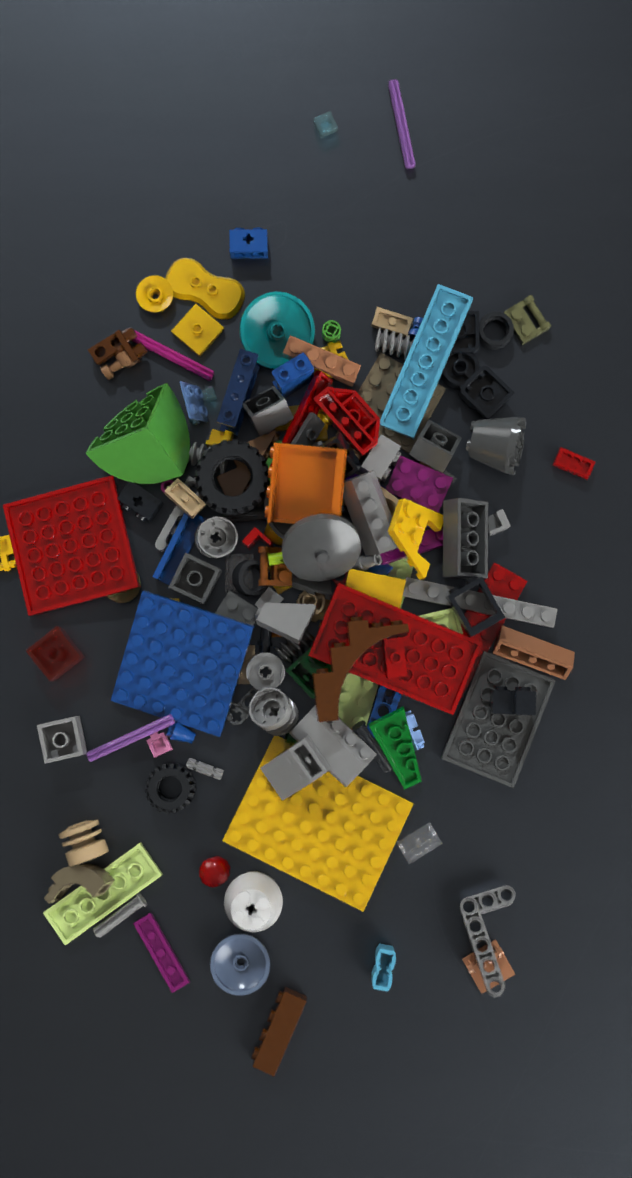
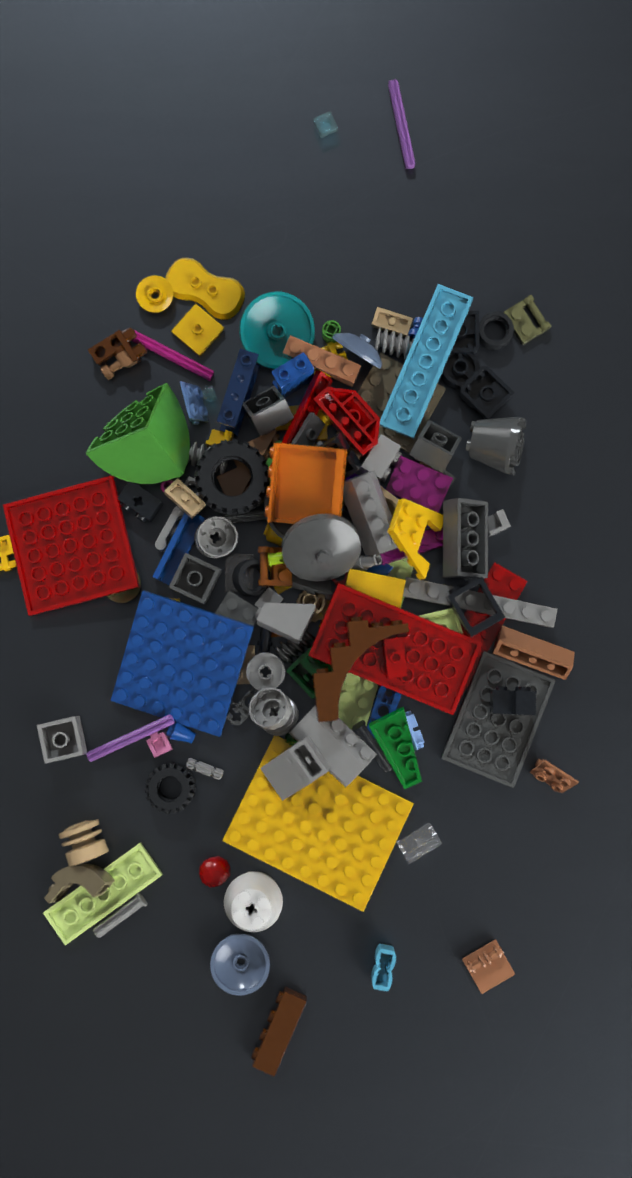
clear red brick [26,626,85,681] -> none
magenta plate [133,912,190,993] -> none
blue brick [229,227,268,259] -> none
red panel [242,527,274,551] -> none
light grey beam [460,885,516,997] -> none
red plate [552,447,596,480] -> none
none -> sand blue dish [332,333,382,369]
none -> nougat hinge [530,759,579,793]

